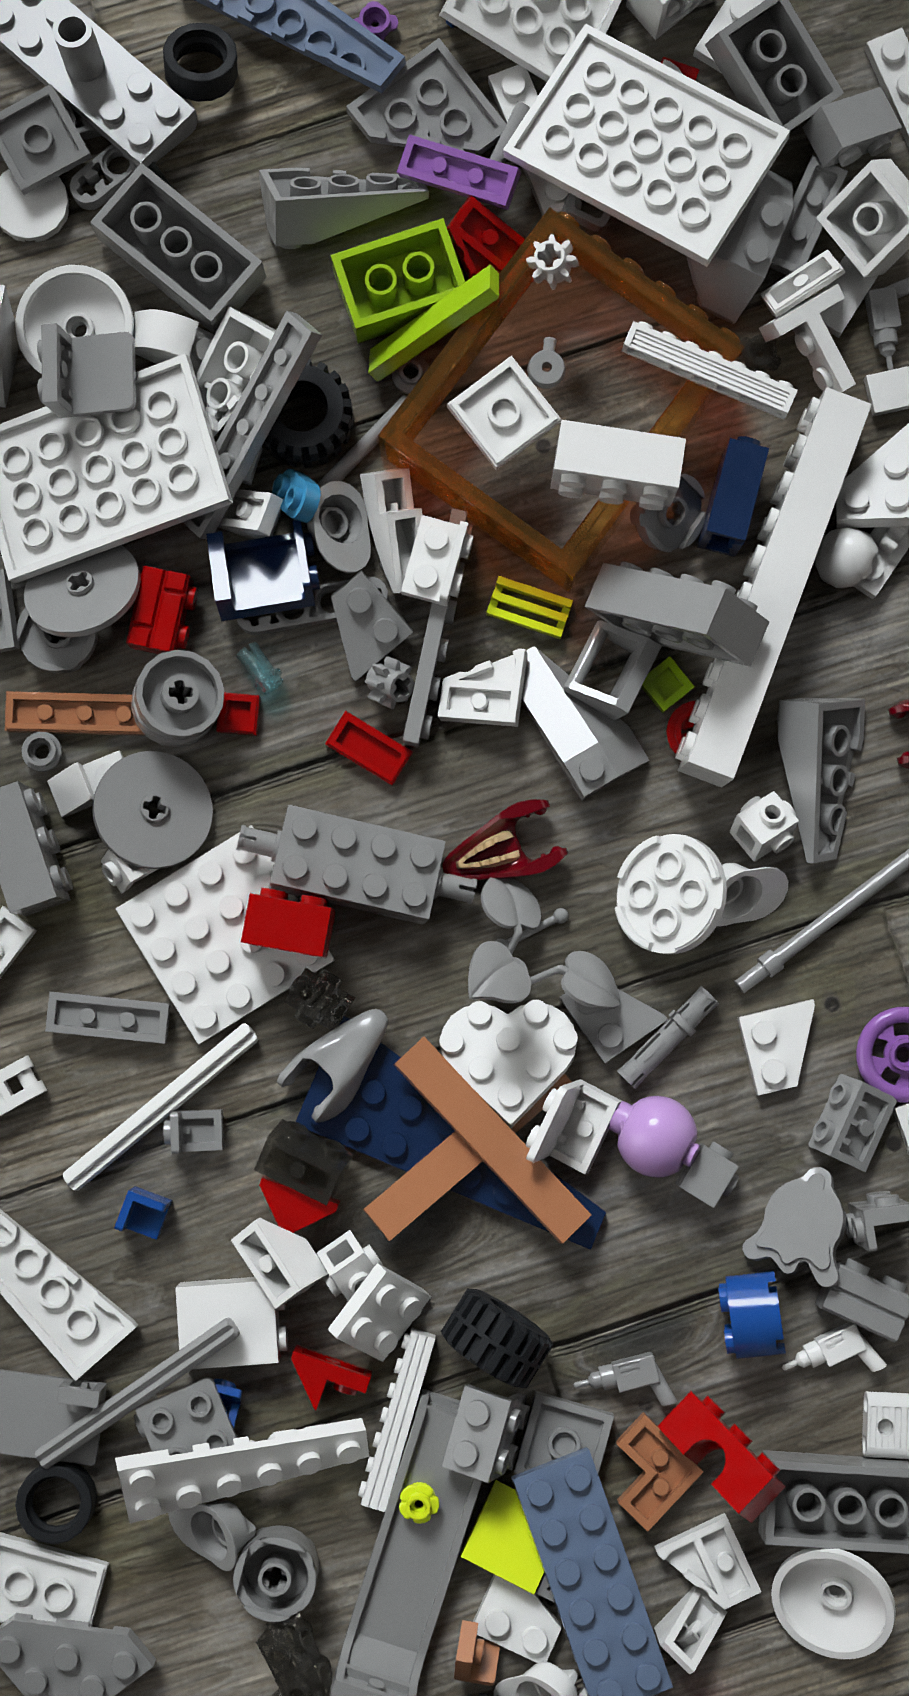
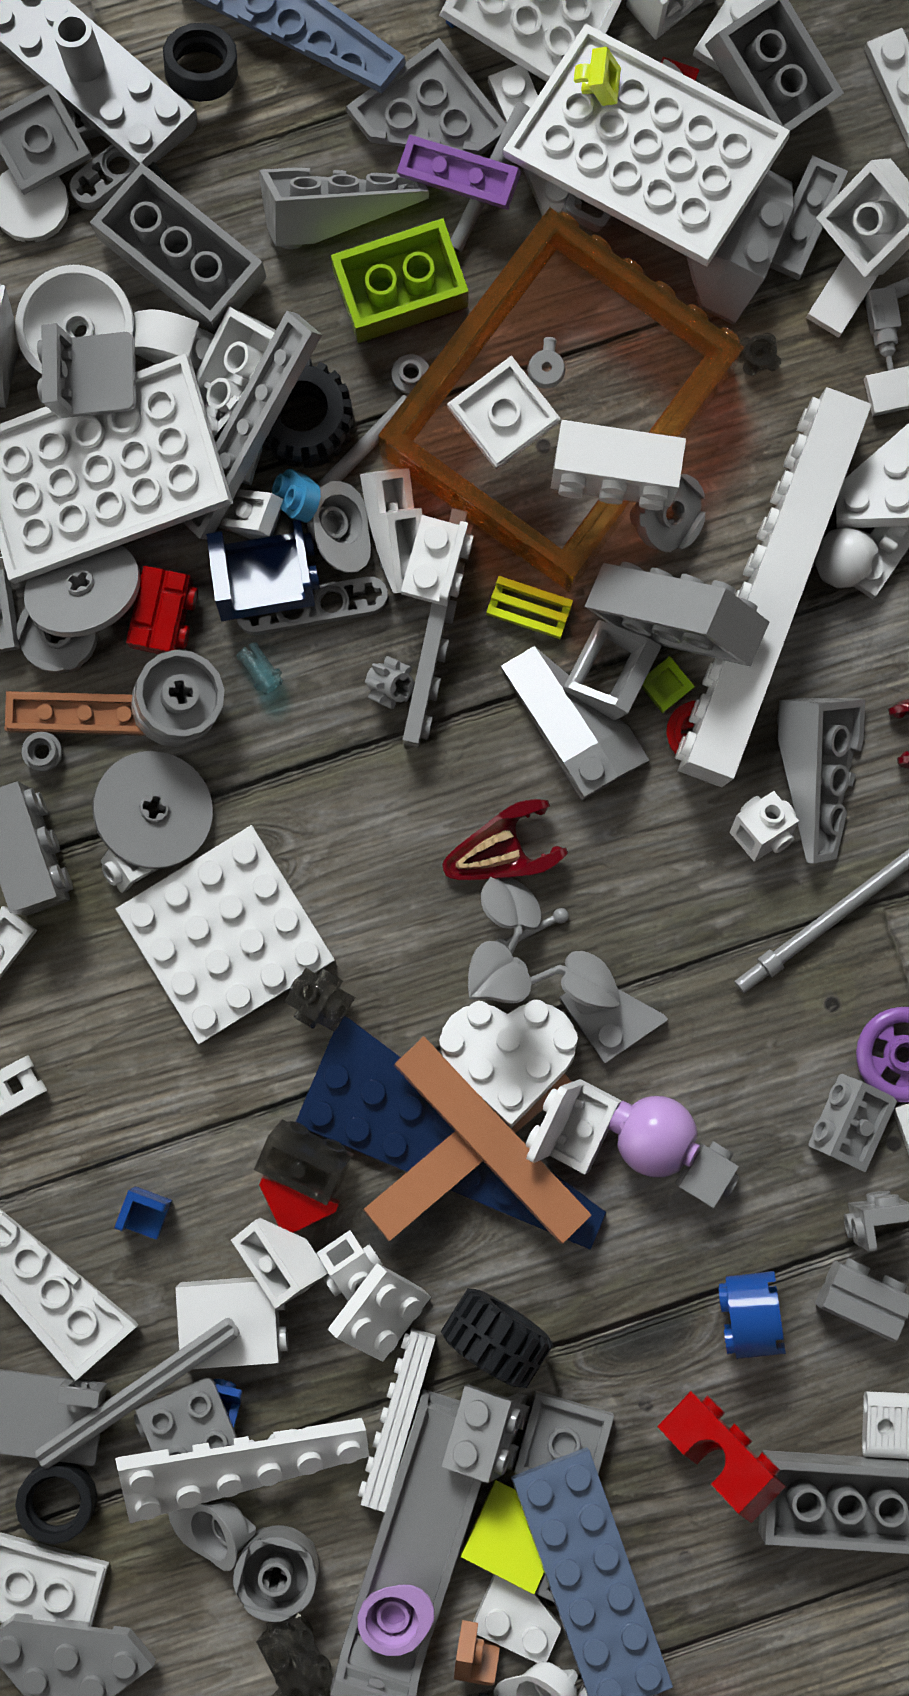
light grey plate [45,992,171,1044] -> none
white slope [47,750,124,818] -> none
white axle [63,1023,258,1191] -> none
light grey bracket [163,1109,224,1154] -> none
red tile [216,692,261,736] -> none
light grey brick [236,804,477,925] -> none
red brick [241,887,336,958] -> none
light grey animal [277,1009,388,1122] -> none
red slope [291,1344,372,1411] -> none
red tile [325,710,413,786] -> none
light grey wing [331,570,413,681] -> none
medium lavender plate [354,1,398,41] -> none
lime tile [368,265,499,382] -> none
neon yellow plate [399,1482,439,1524] -> none
white wing [438,649,528,727] -> none
red wing [447,196,533,308] -> none
white gear [526,234,579,290] -> none
light grey piece [574,1352,677,1406] -> none
white tile [615,834,727,955] -> none
nougat plate [616,1412,704,1532] -> none
light grey pin [617,986,719,1089] -> none
white piece [622,321,798,420] -> none
white wing [654,1513,761,1610] -> none
white slope [654,1585,727,1674] -> none
dark blue brick [697,436,769,557] -> none
white piece [717,863,789,926] -> none
white wing [737,999,815,1096] -> none
light grey tile [742,1167,846,1288] -> none
white bracket [759,284,856,392] -> none
white slope [761,250,845,318] -> none
white dish [771,1548,896,1659] -> none
white piece [782,1322,887,1372] -> none
light grey brick [802,87,902,168] -> none
none -> lavender piece [357,1585,434,1656]
none -> neon yellow tile [573,47,621,106]

